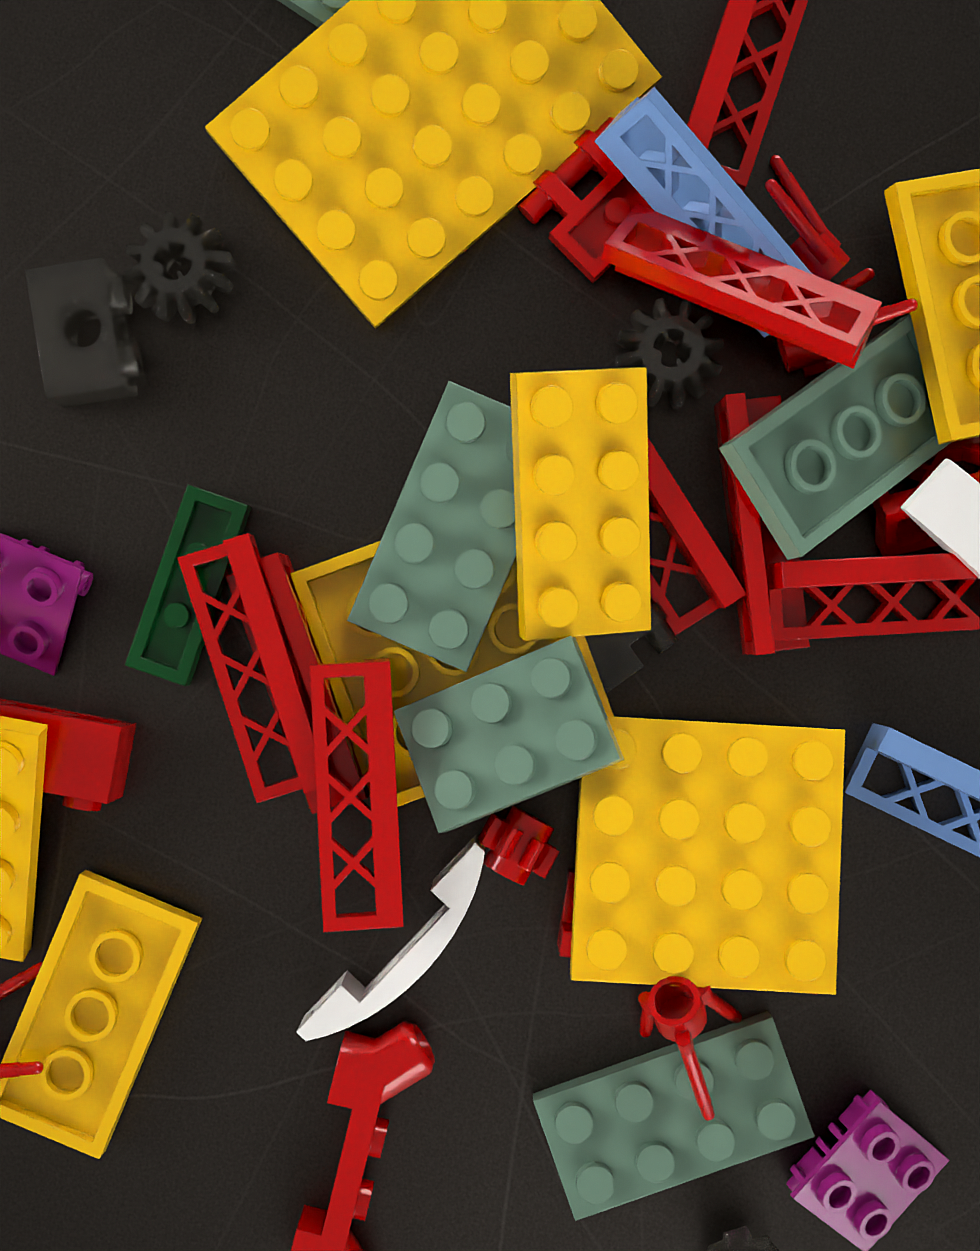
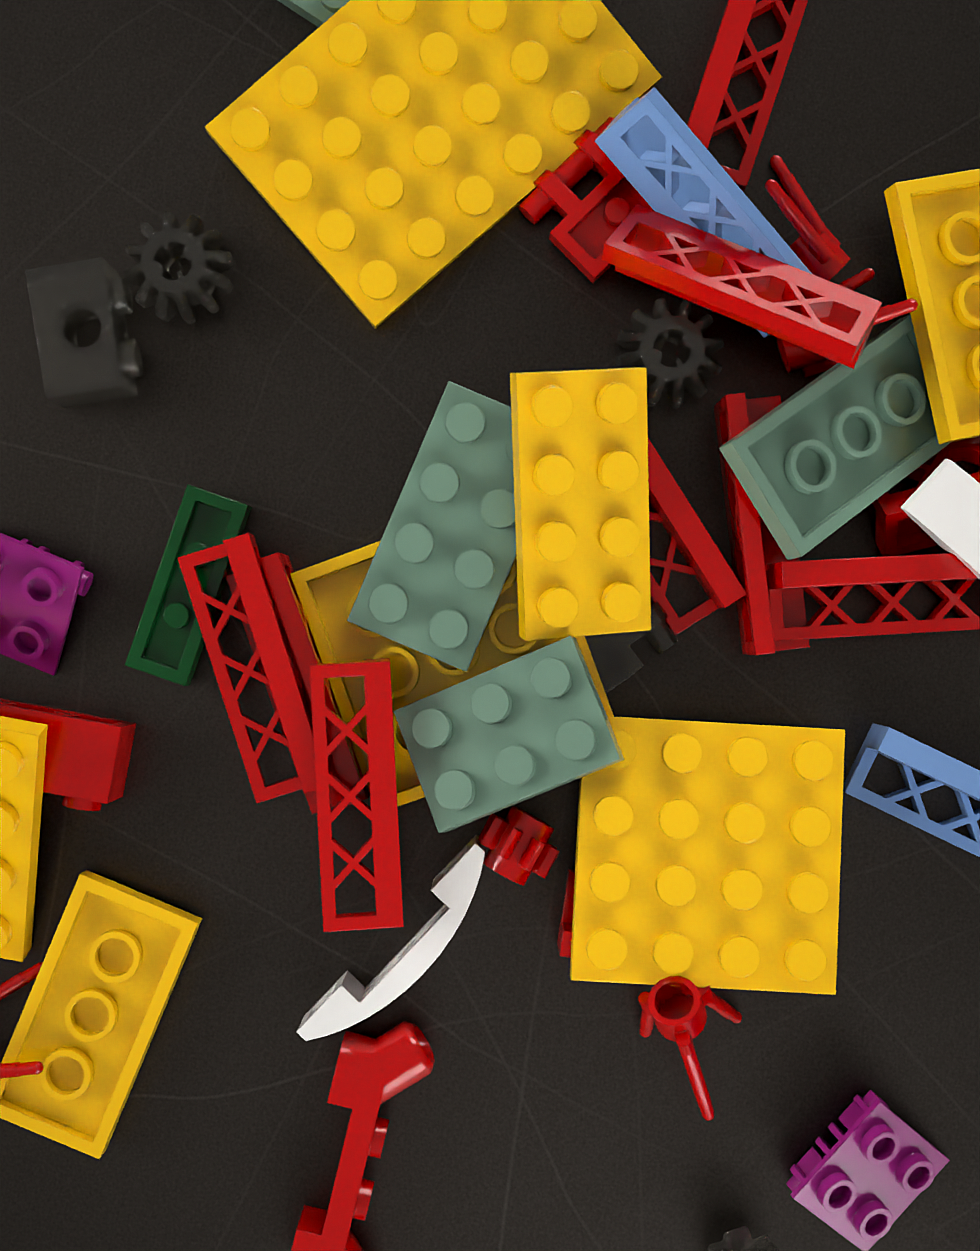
sand green plate [533,1011,815,1221] -> none

